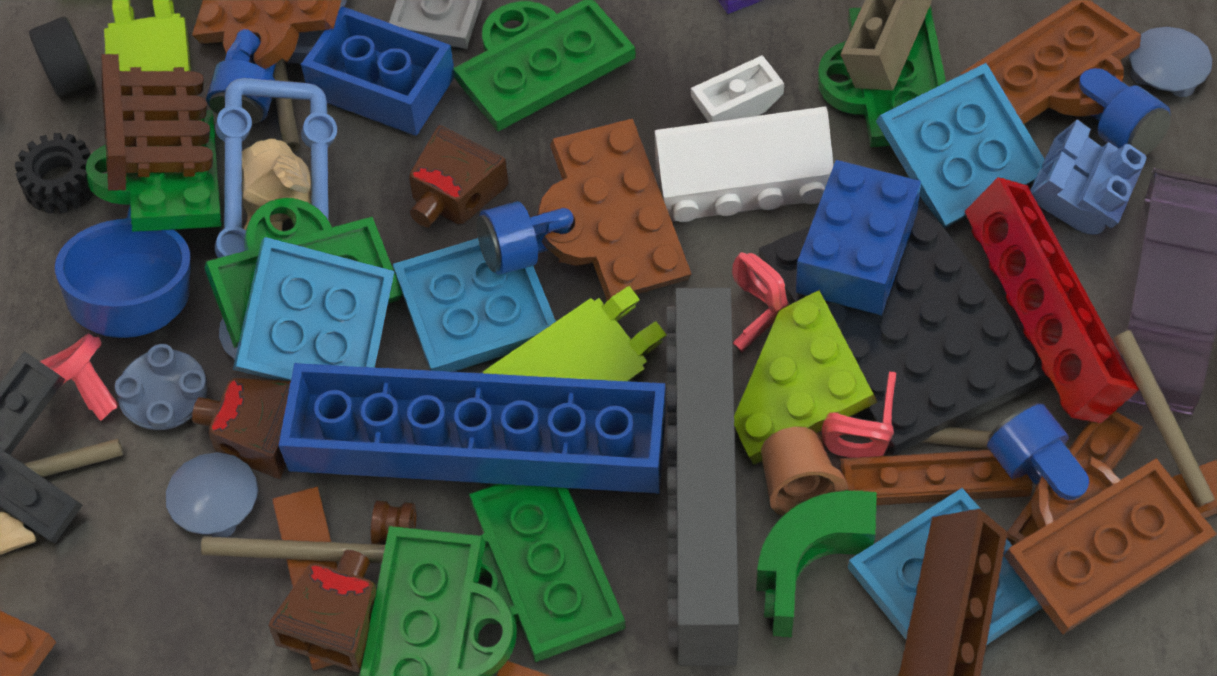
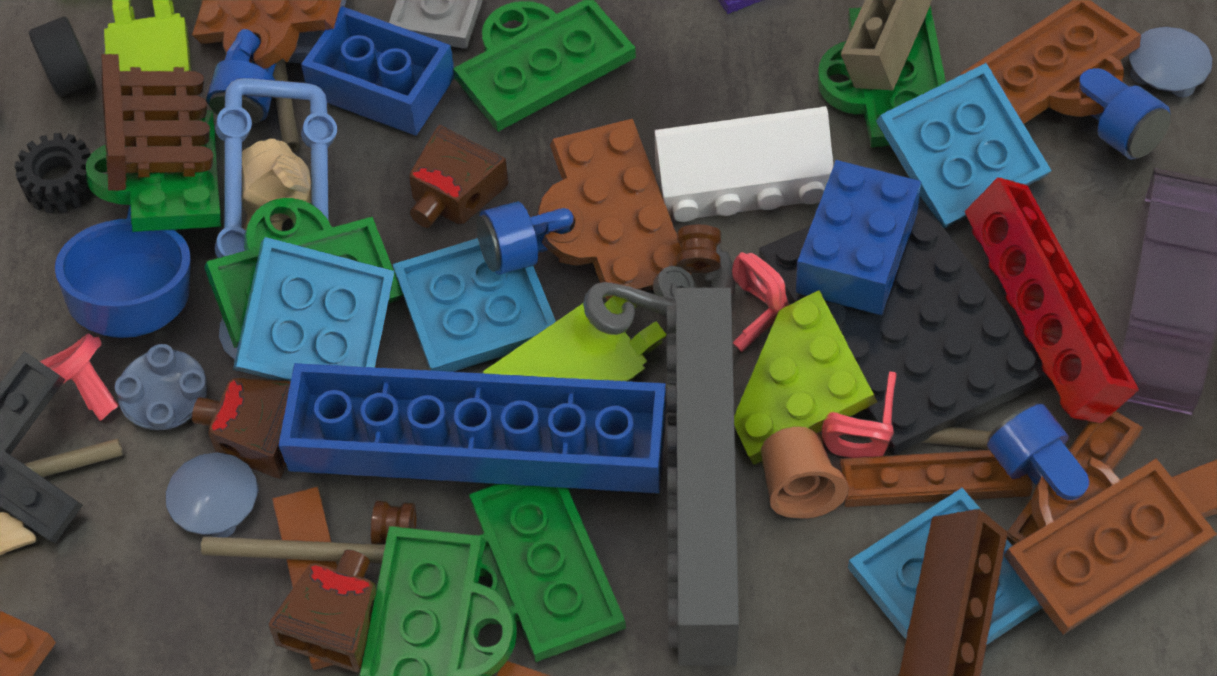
white slope [691,55,784,123] -> none
green arch [756,491,877,637] -> none
medium blue hips [1030,120,1147,234] -> none
dark tan piece [1114,330,1215,507] -> none
none -> dark grey plant [583,245,736,335]
none -> reddish brown wheel [676,224,722,273]

